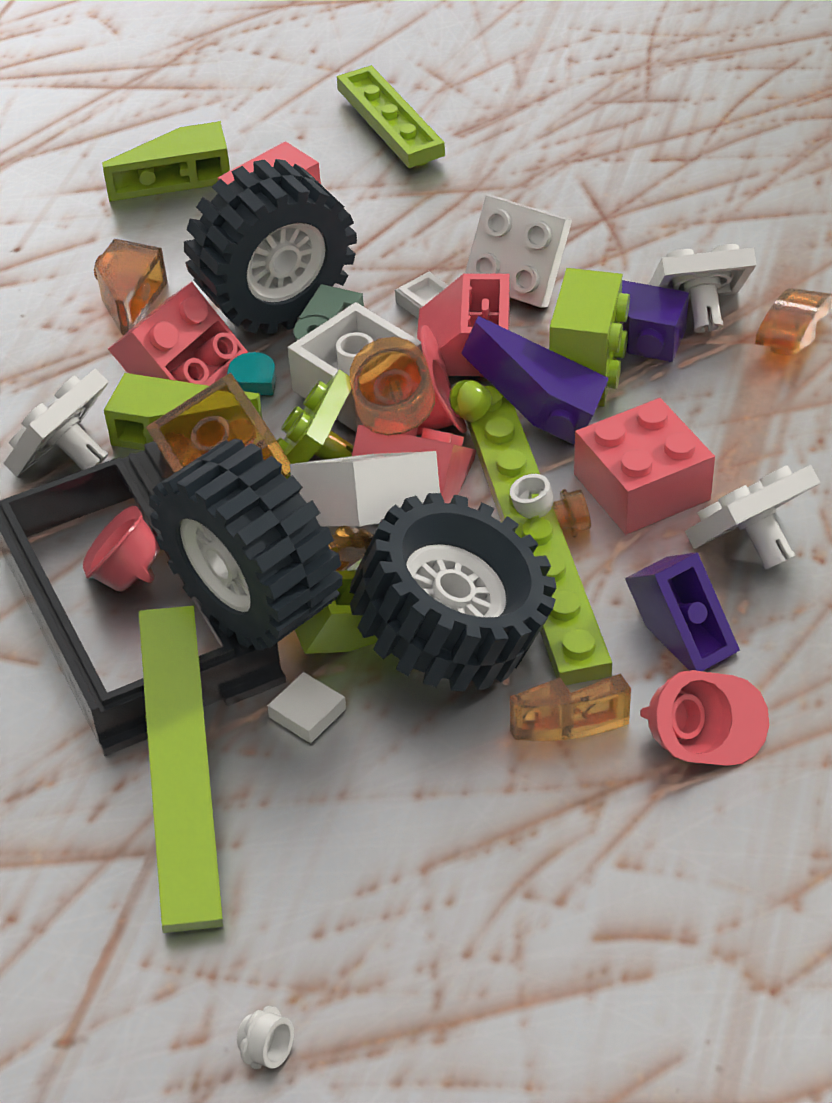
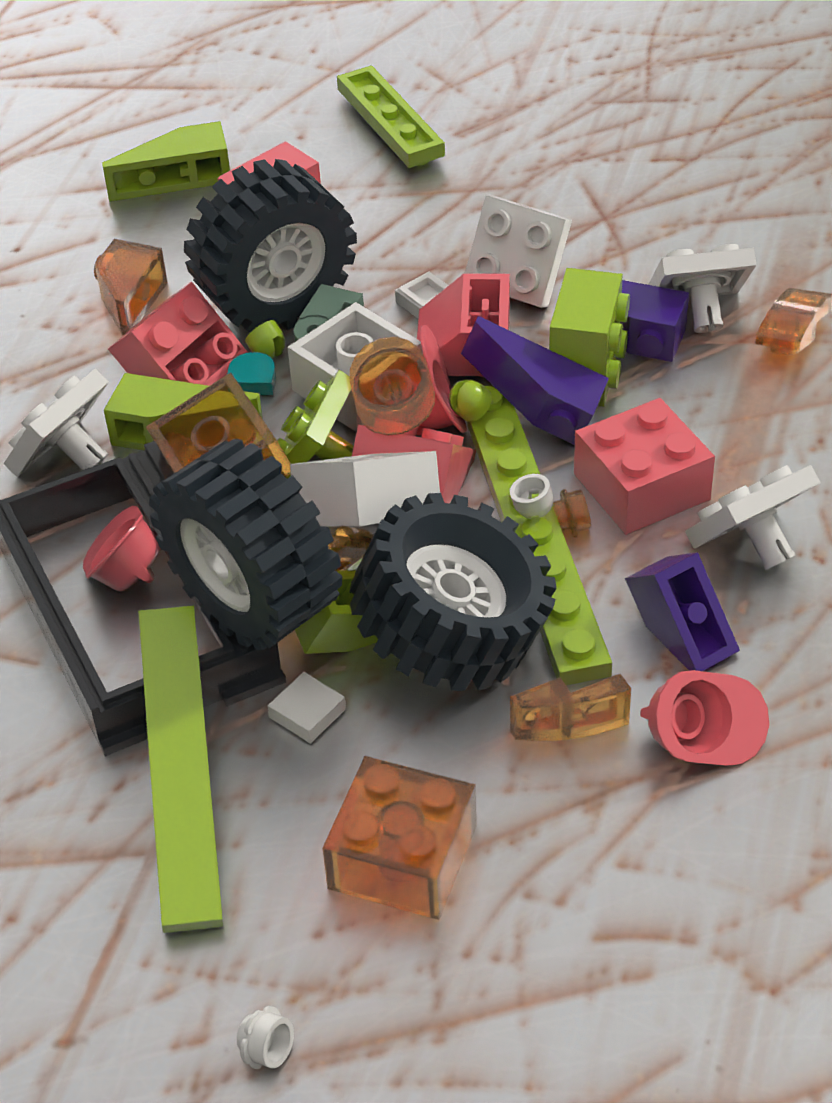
none -> lime hinge [245,320,286,359]
none -> clear orange brick [322,756,477,920]

